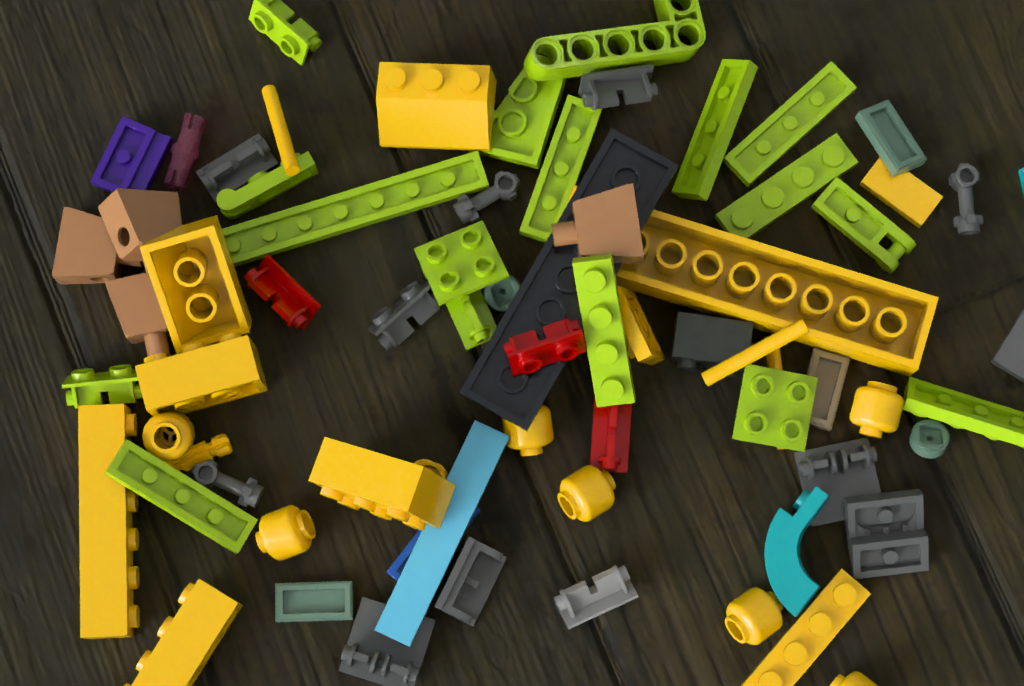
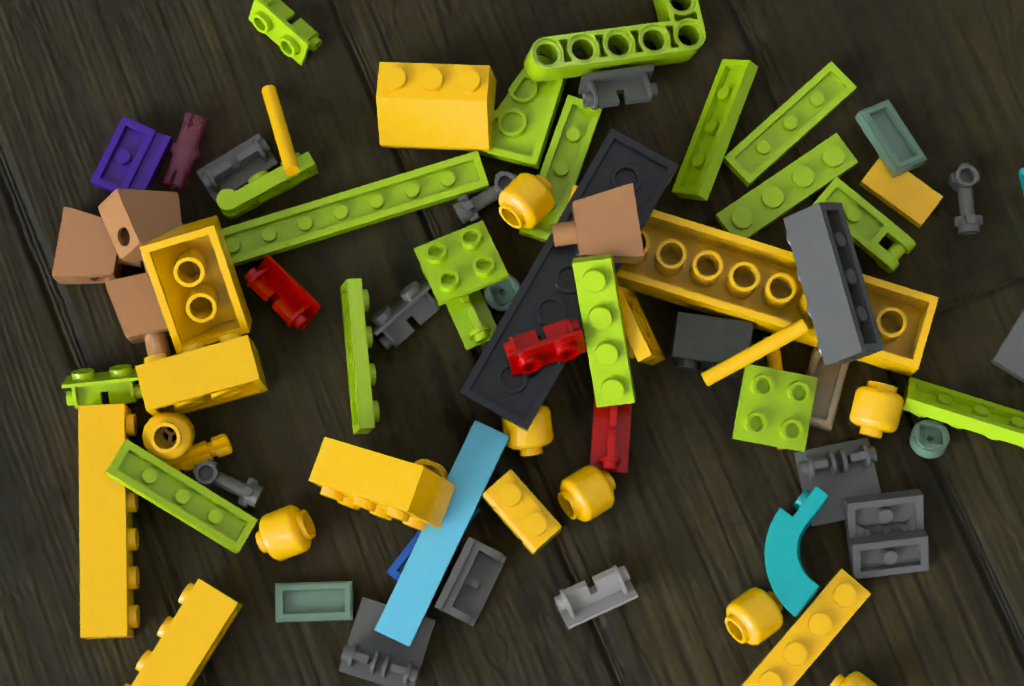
none -> lime plate [340,278,380,435]
none -> yellow brick [482,469,562,555]
none -> yellow head [499,173,554,229]
none -> dark grey brick [783,202,884,365]

